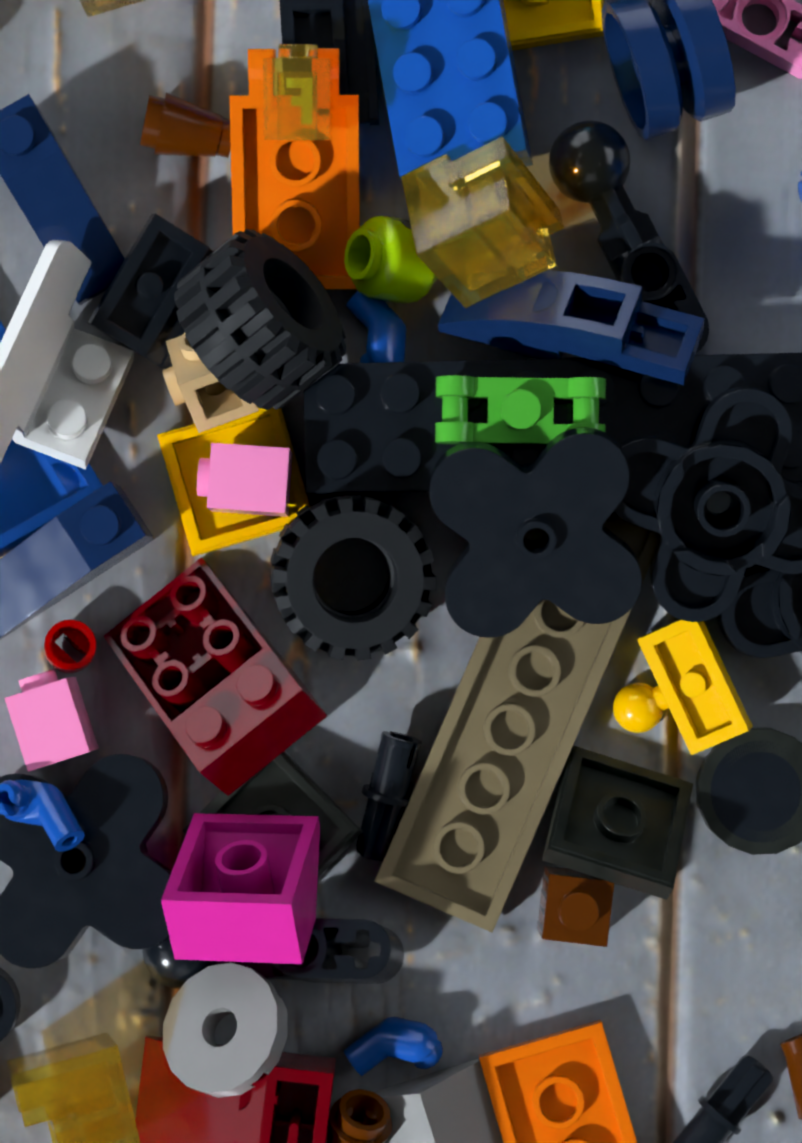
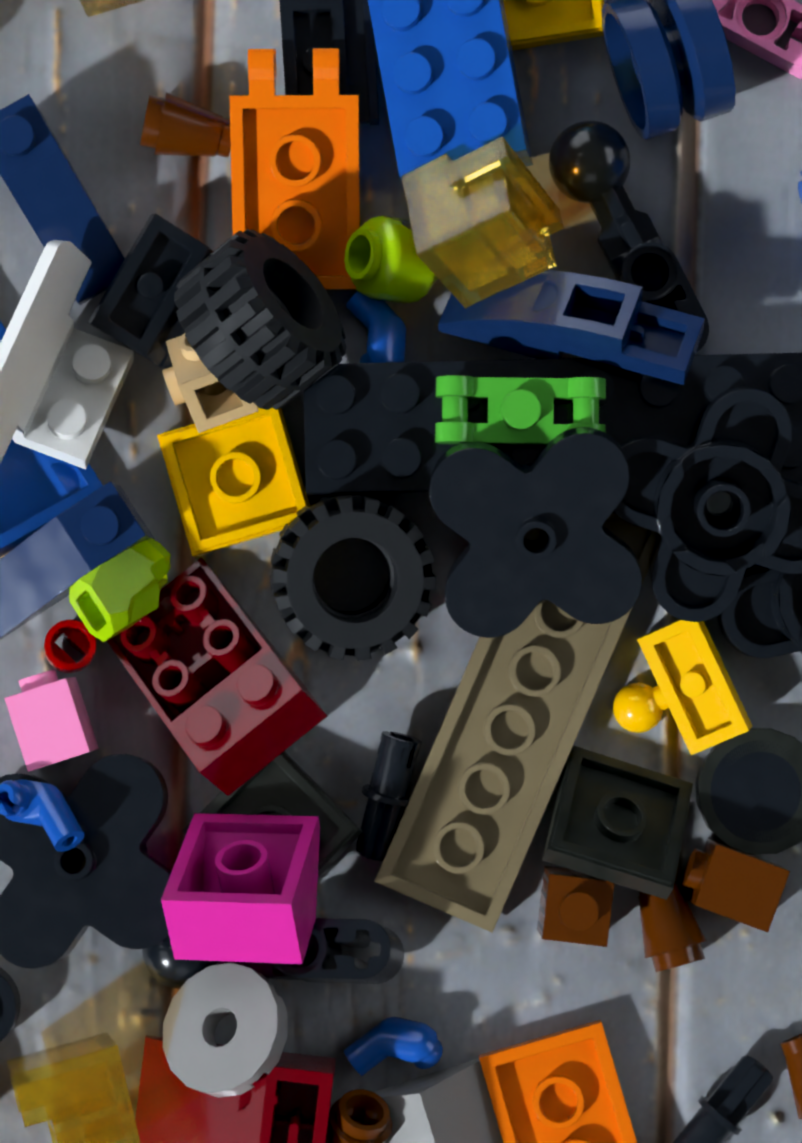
bright pink brick [197,443,293,517] -> none
clear yellow brick [263,44,332,140] -> none
none -> lime rock [69,538,171,642]
none -> reddish brown cone [638,882,707,972]
none -> reddish brown brick [682,838,790,932]

